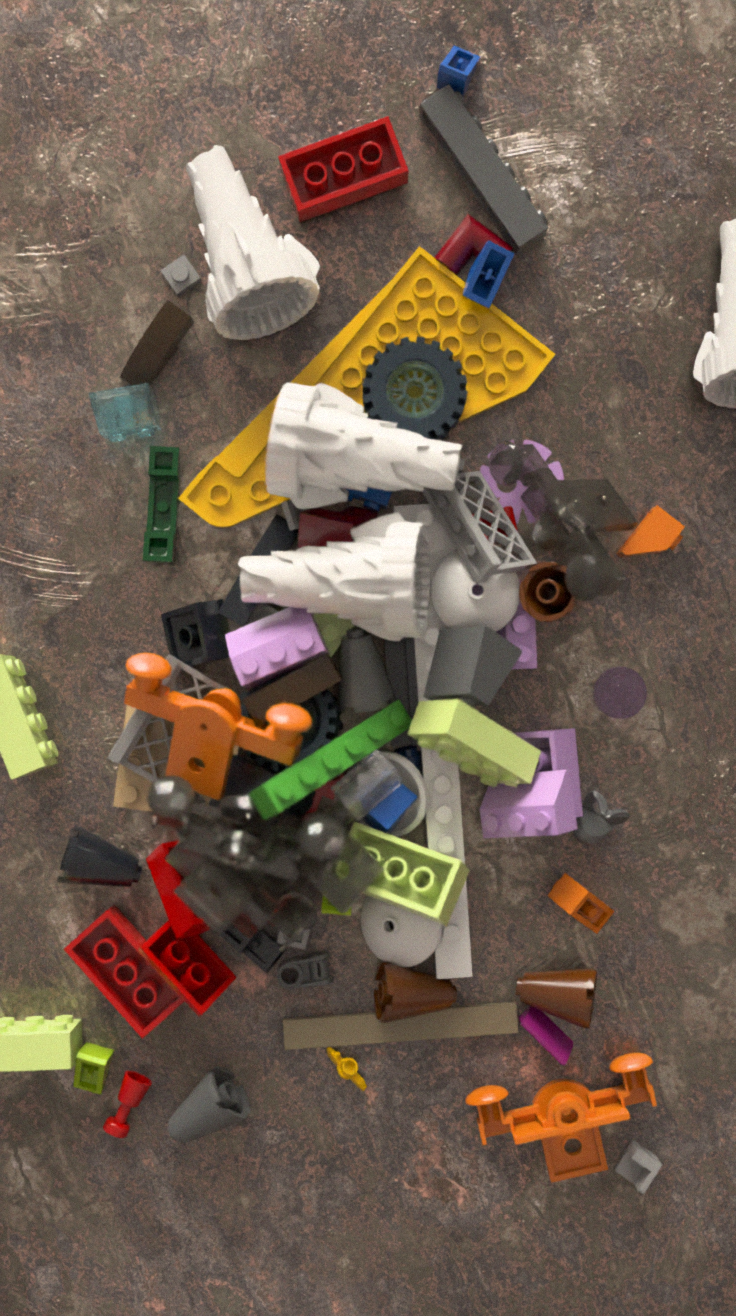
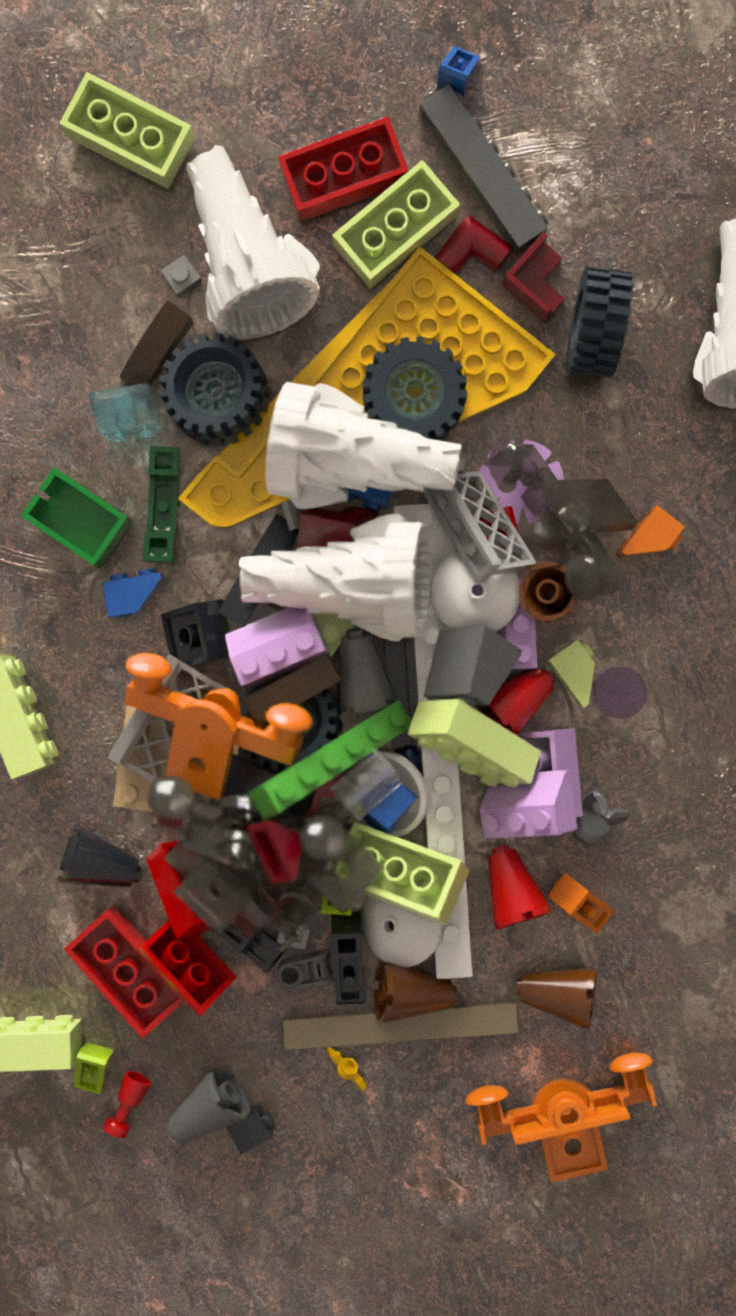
blue slope [462,240,514,308] -> none
magenta slope [518,1006,574,1066] -> none
light grey panel [614,1139,662,1194] -> none
none -> green piece [21,467,133,569]
none -> yellowish green brick [59,72,195,189]
none -> blue slope [102,568,165,619]
none -> black wheel [159,333,270,446]
none -> black brick [226,1104,275,1155]
none -> dark red slope [247,821,304,884]
none -> black slope [331,911,365,1005]
none -> yellowish green brick [332,160,460,289]
none -> red cone [479,668,554,736]
none -> red cone [488,845,552,930]
none -> dark red panel [502,233,565,323]
none -> yellowish green slope [546,640,595,708]
none -> black wheel [566,266,633,378]

